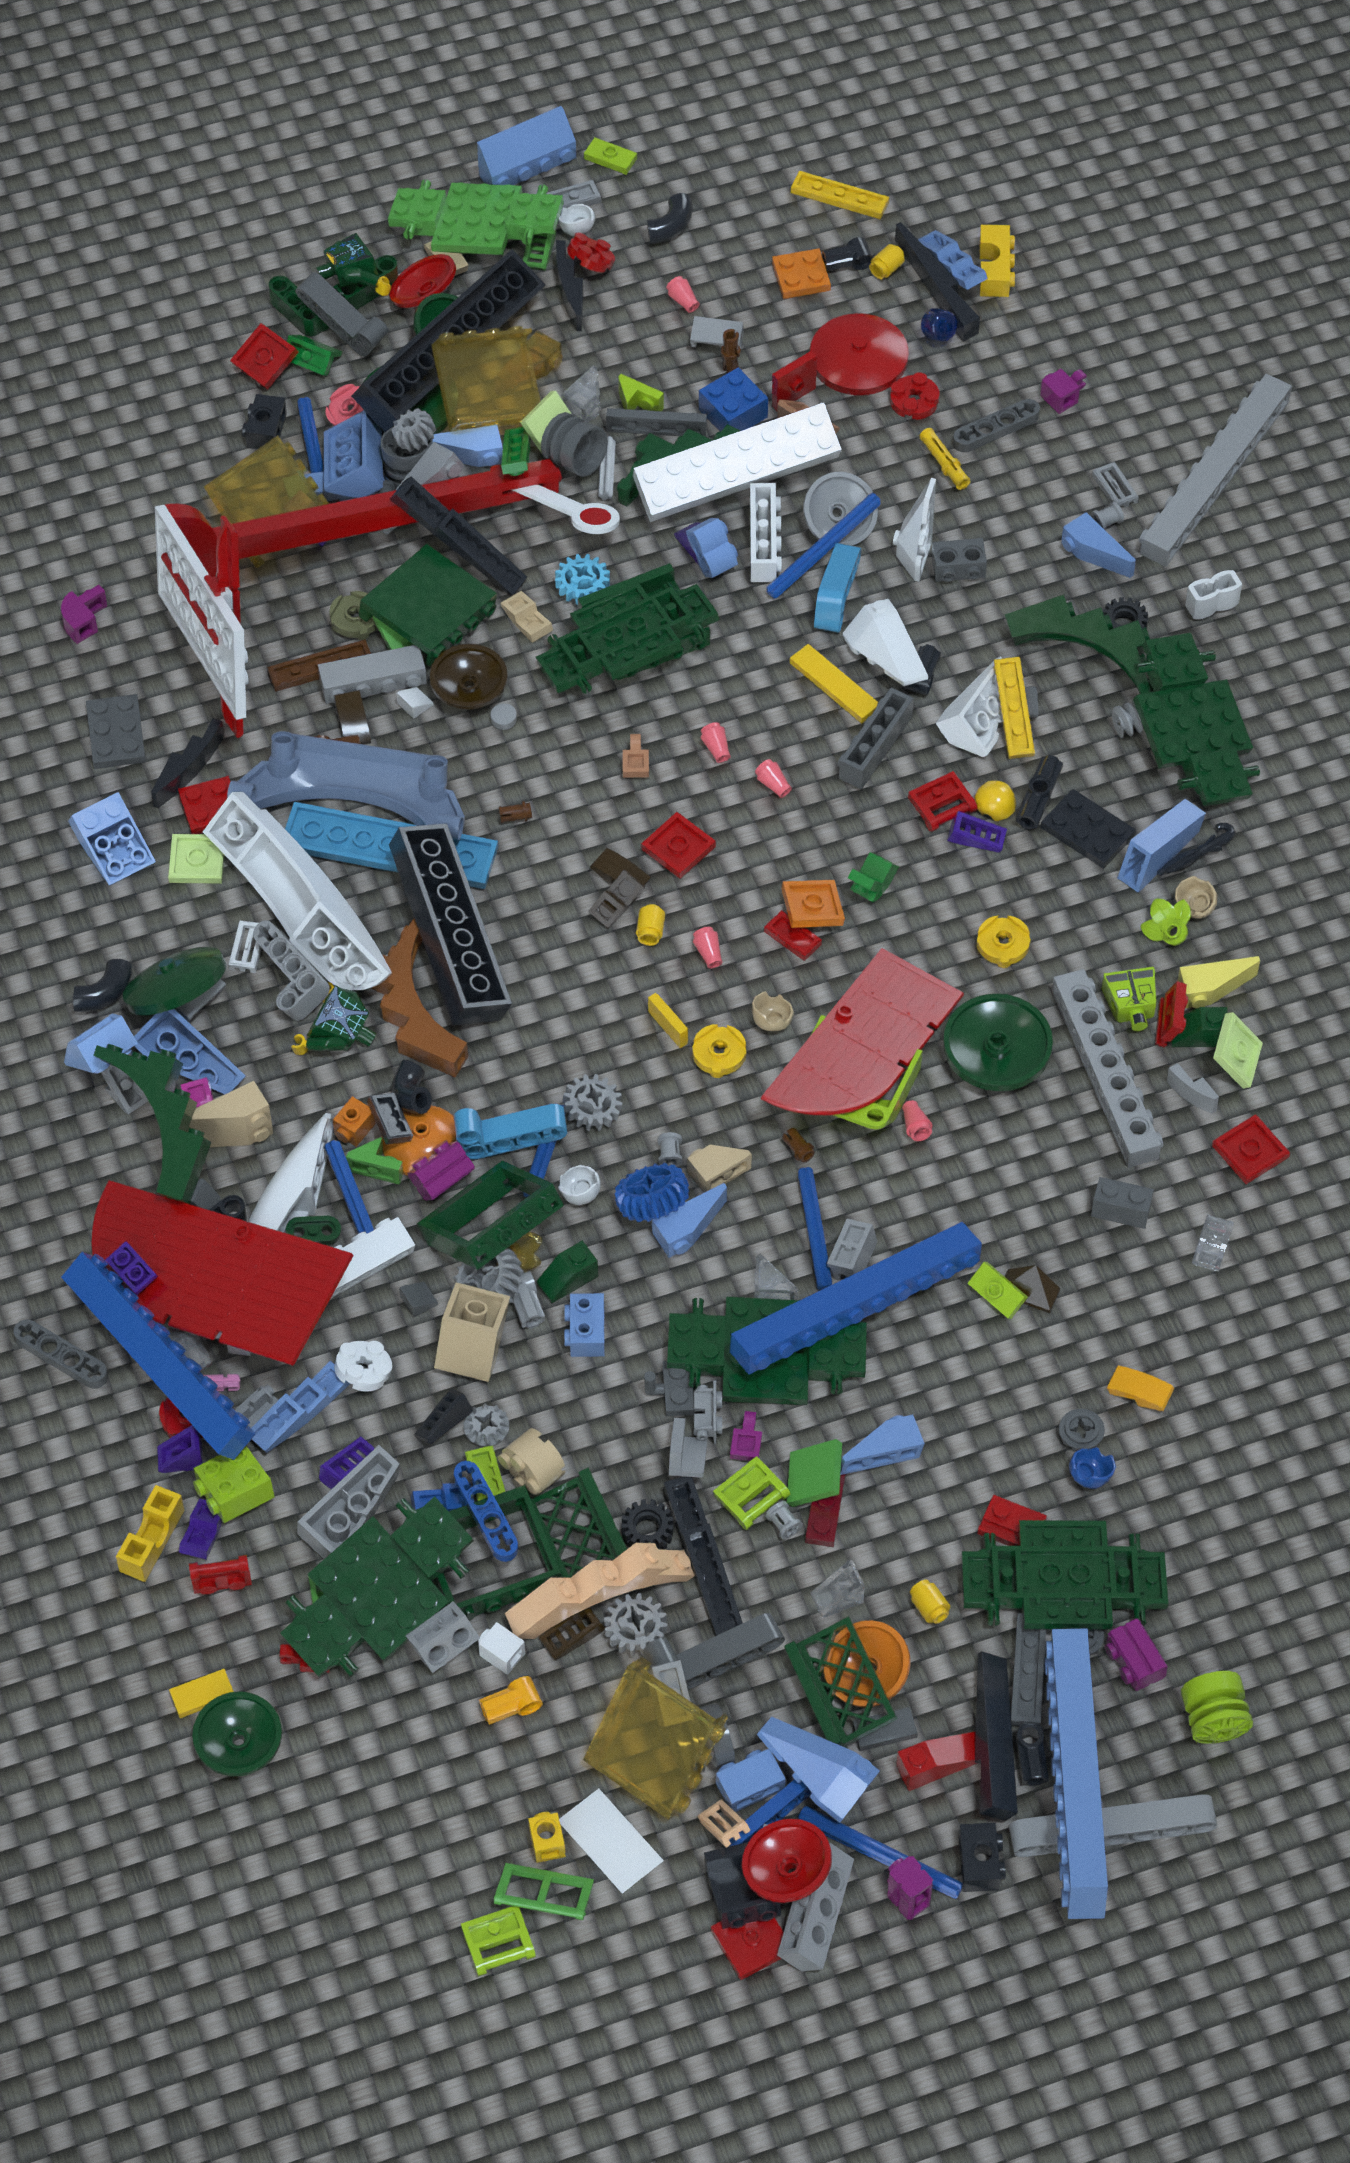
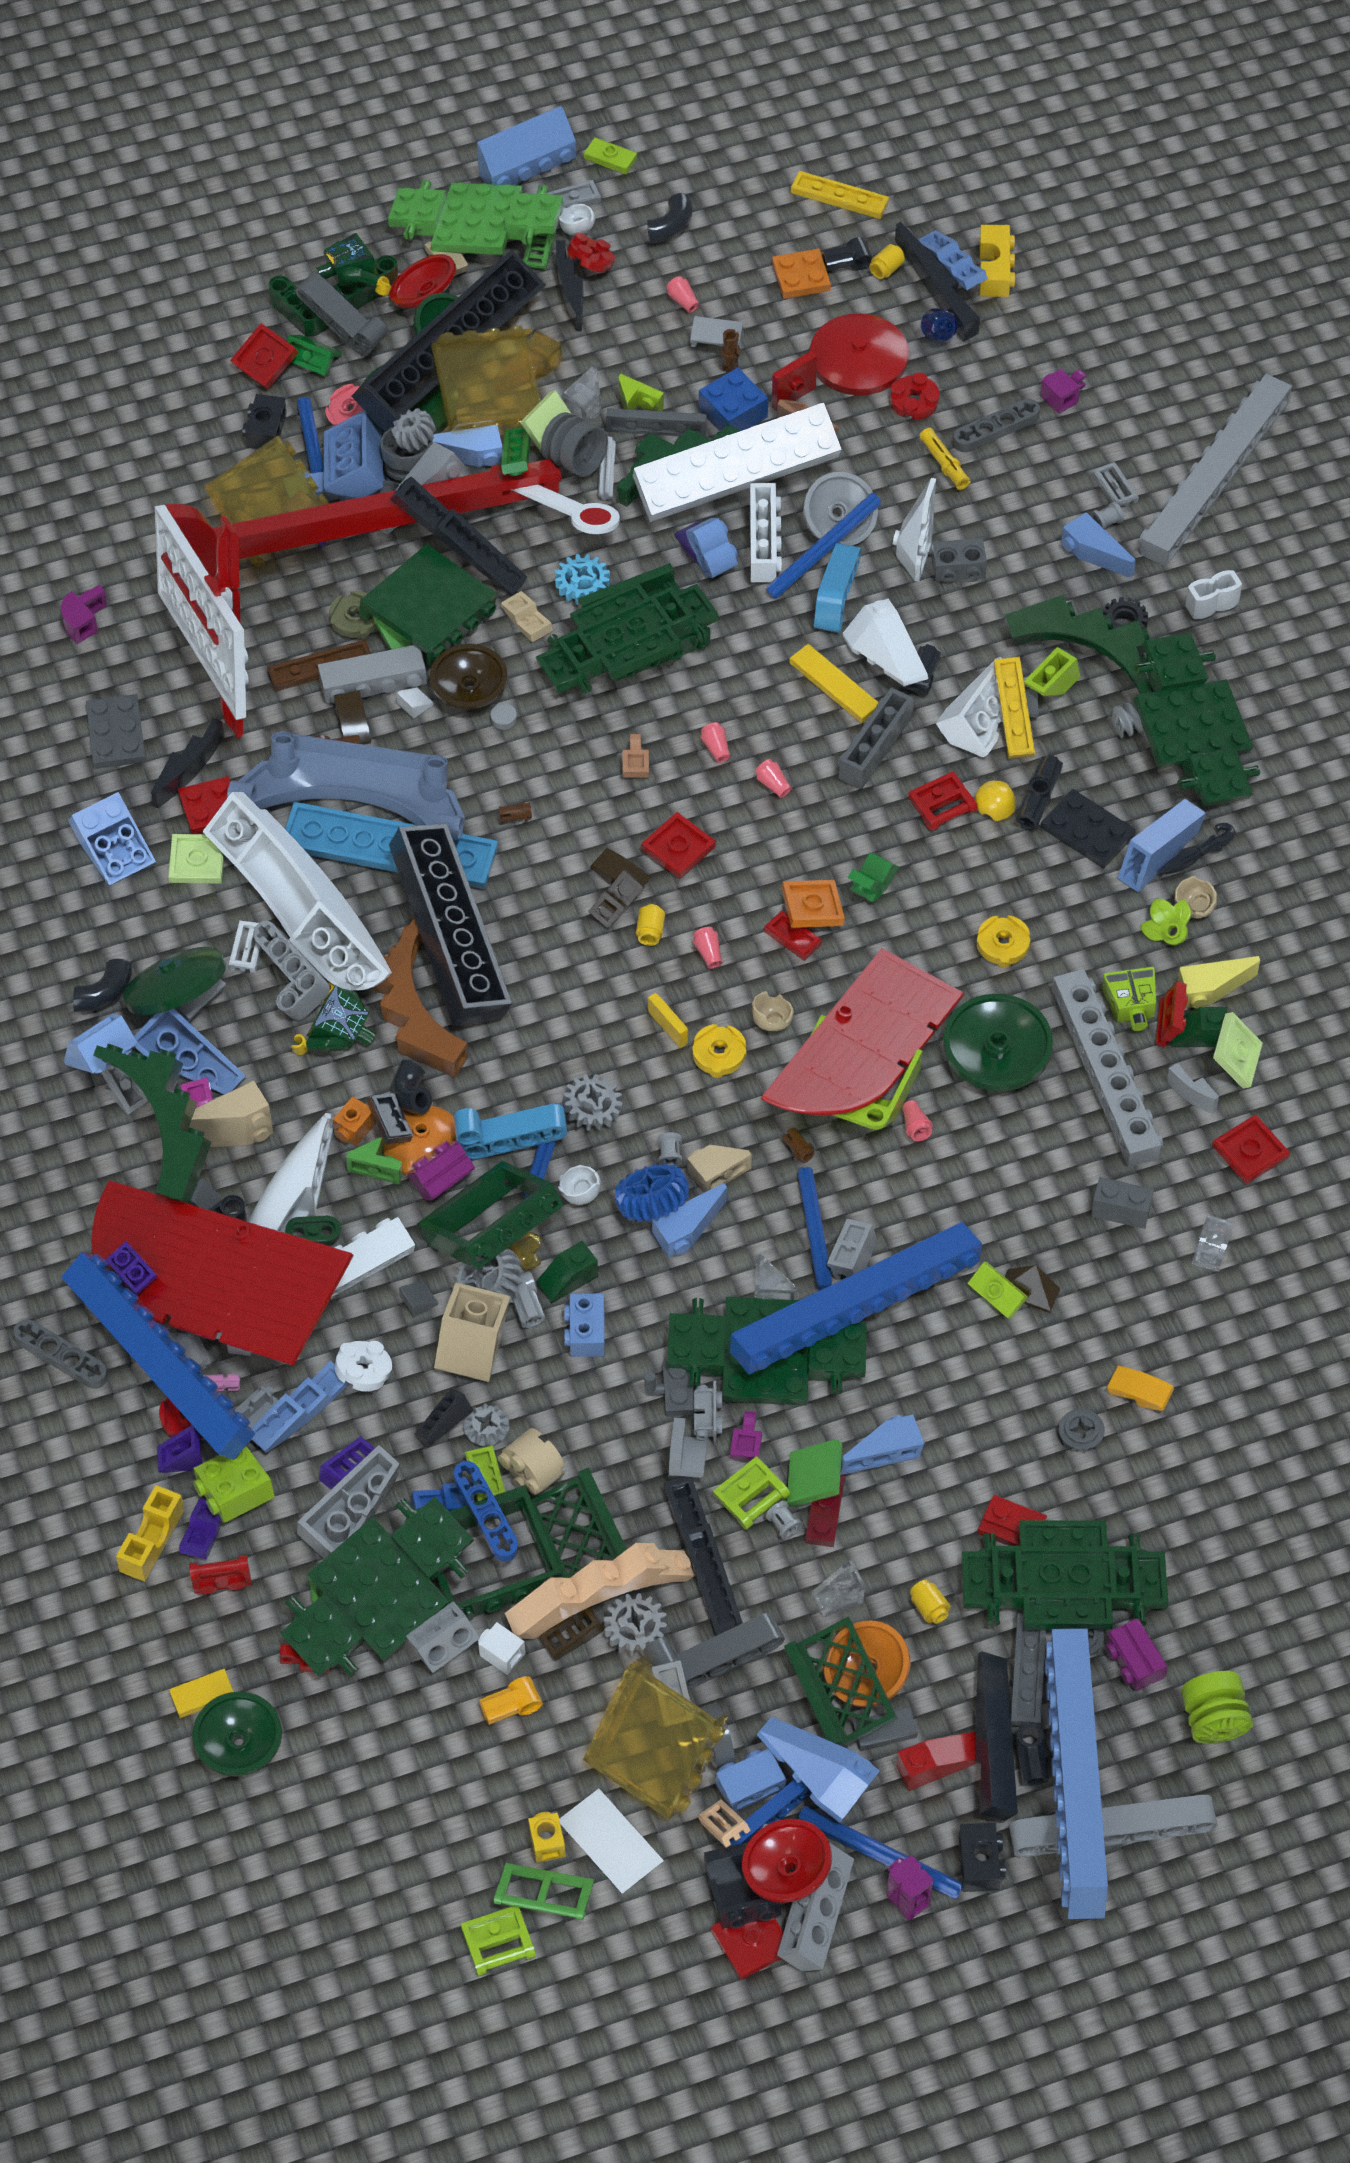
blue axle [324,1140,374,1234] -> none
black tyre [621,1499,674,1550] -> none
dark purple slope [947,811,1007,853] -> none
blue hair [1069,1447,1116,1489] -> none
none -> lime slope [1024,647,1080,696]

